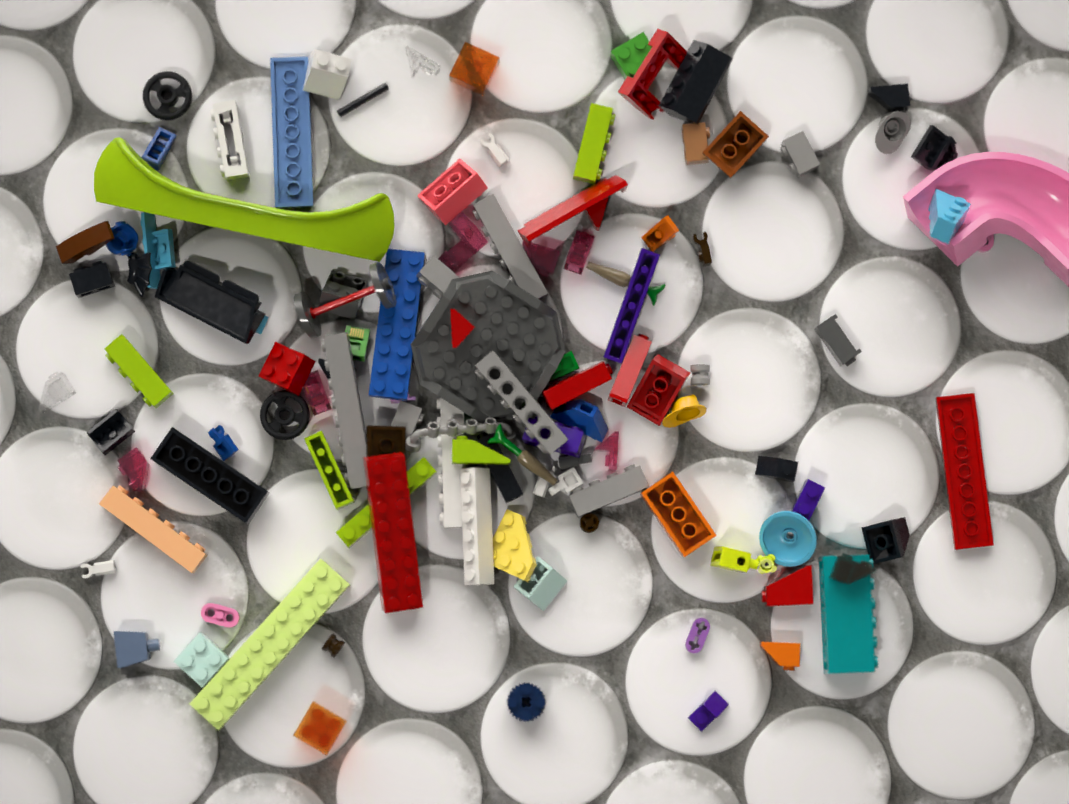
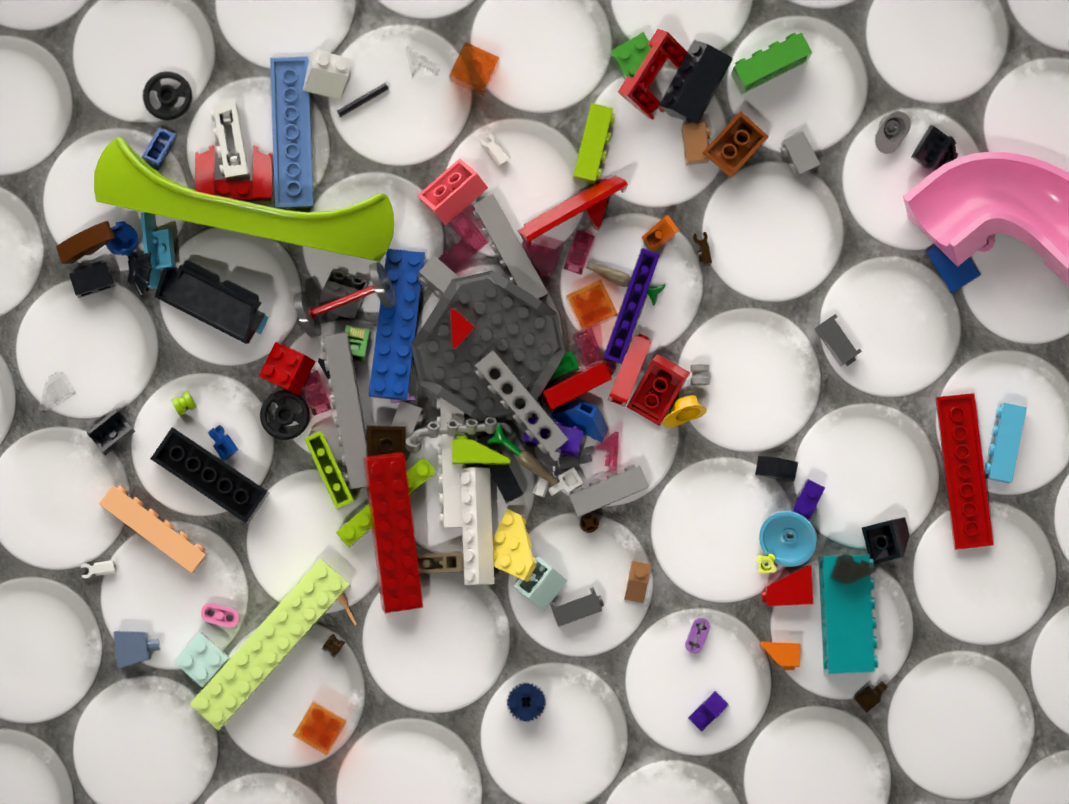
lime brick [104,334,174,408] -> none
clear pink slope [117,447,150,493] -> none
orange brick [640,472,717,558] -> none
neon yellow torso [710,546,759,573] -> none
black slope [868,84,910,113] -> none
medium azure wedge [928,189,971,244] -> none
none -> lime wheel [171,391,197,416]
none -> red wedge [195,145,272,201]
none -> light nougat piece [338,593,357,626]
none -> dark tan slope [417,552,464,574]
none -> dark grey brick [550,588,604,627]
none -> clear orange brick [566,279,618,333]
none -> clear pink slope [573,327,602,366]
none -> medium nougat slope [624,561,651,603]
none -> bright green brick [731,32,812,95]
none -> dark brown plate [854,681,888,713]
none -> blue container [926,245,981,294]
none -> medium azure brick [984,403,1027,484]

